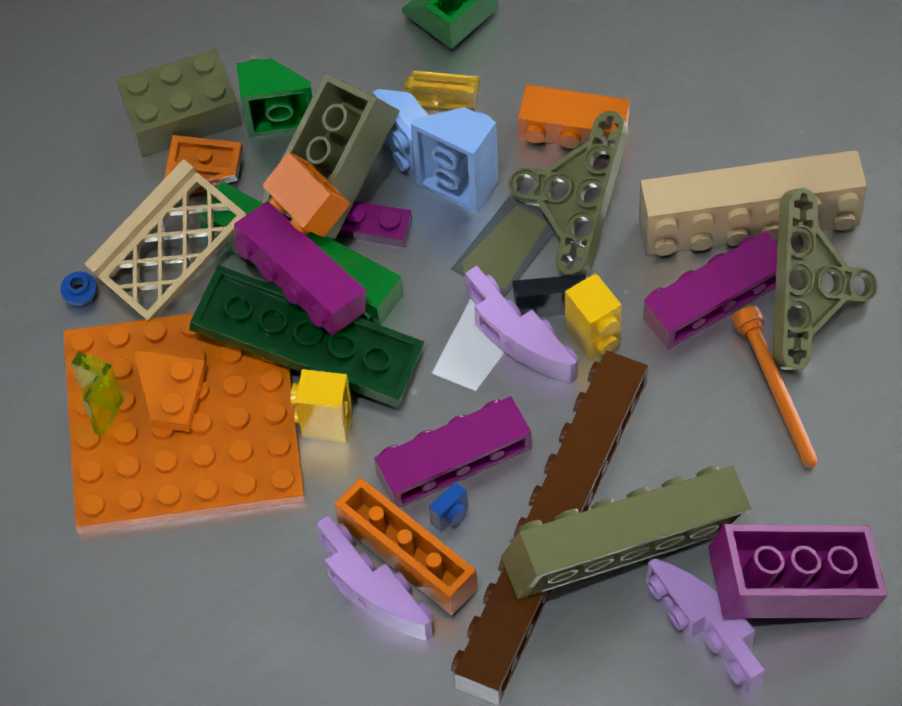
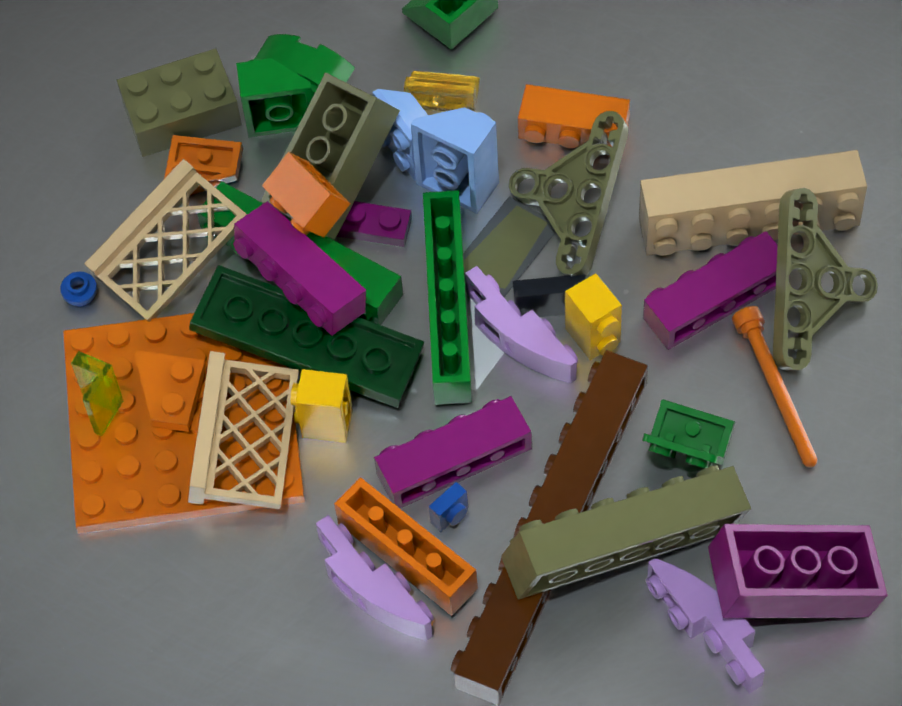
none -> tan fence [188,351,299,509]
none -> green brick [255,34,355,96]
none -> green brick [423,190,472,405]
none -> green bracket [642,399,736,468]

